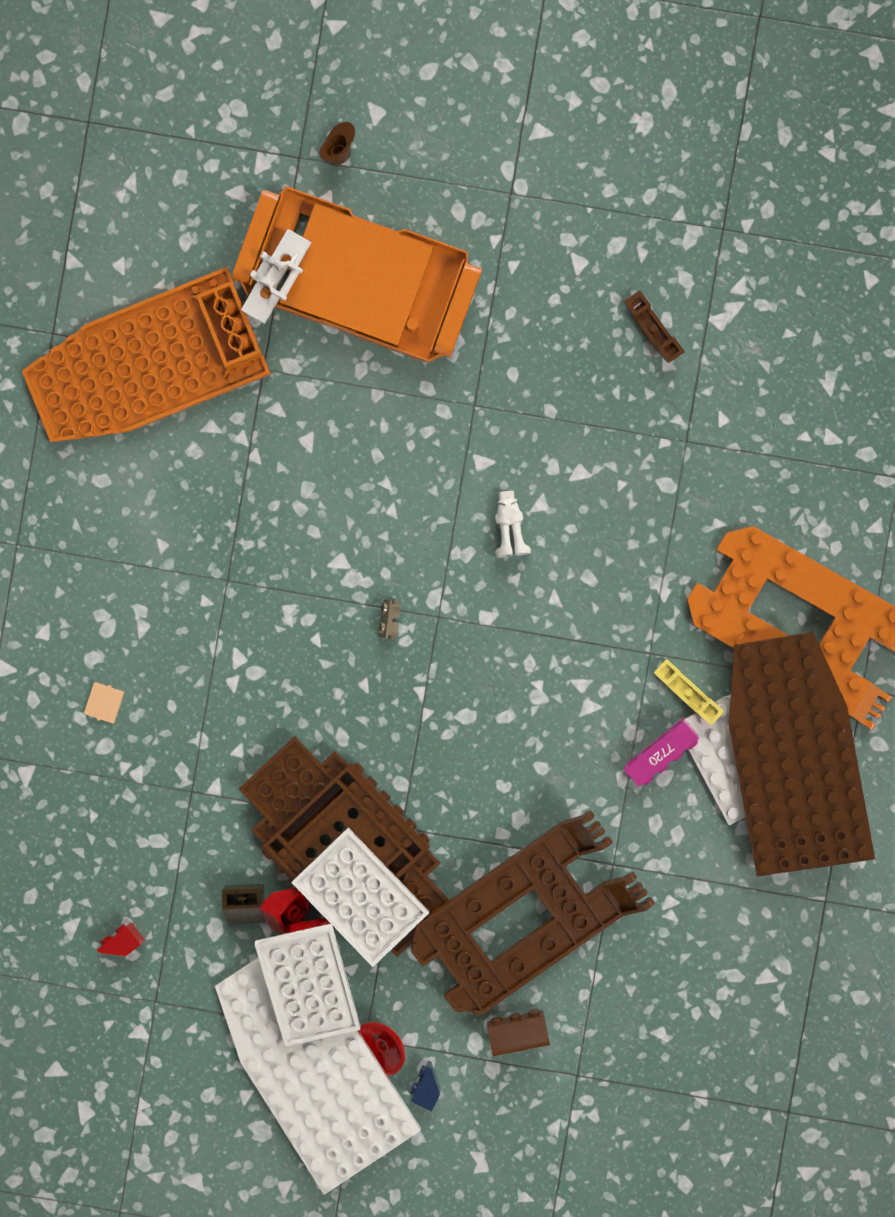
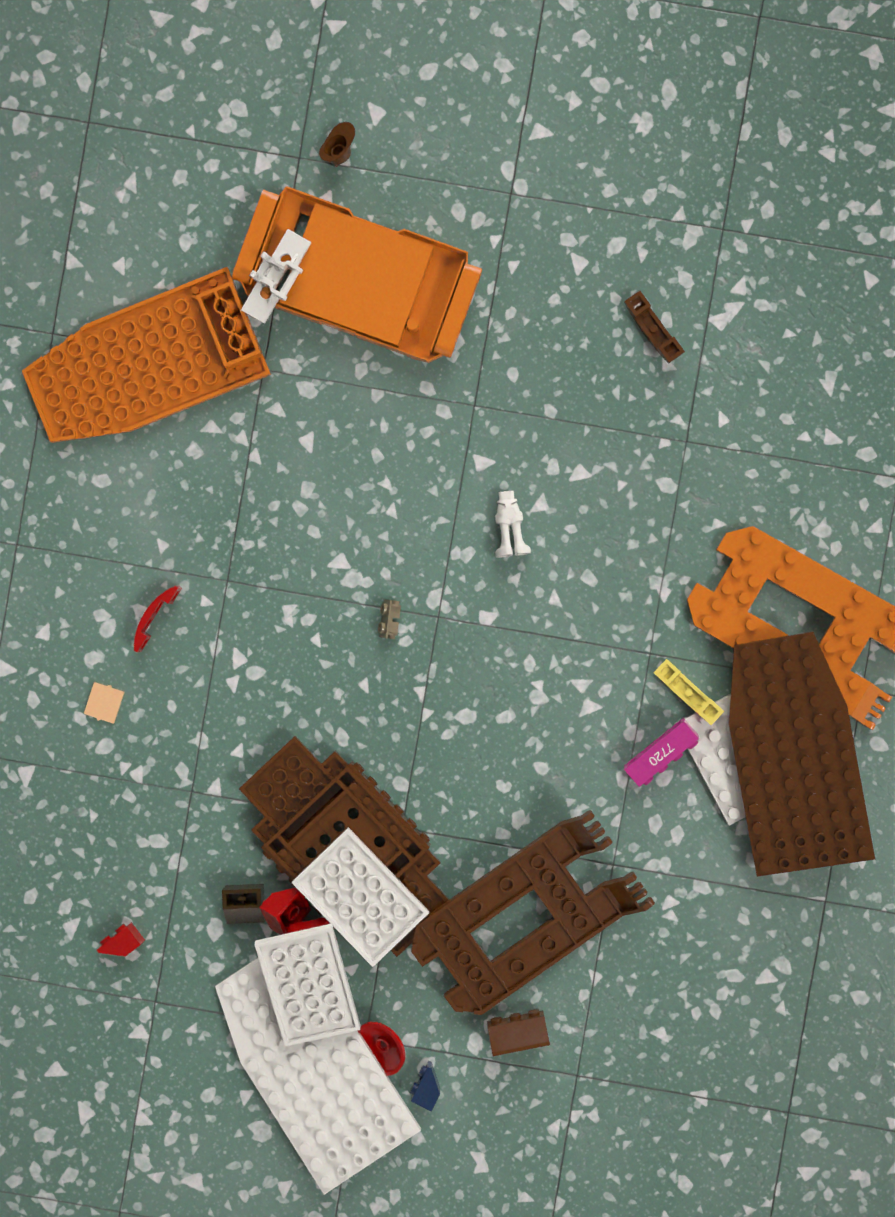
none -> red slope [134,586,182,652]

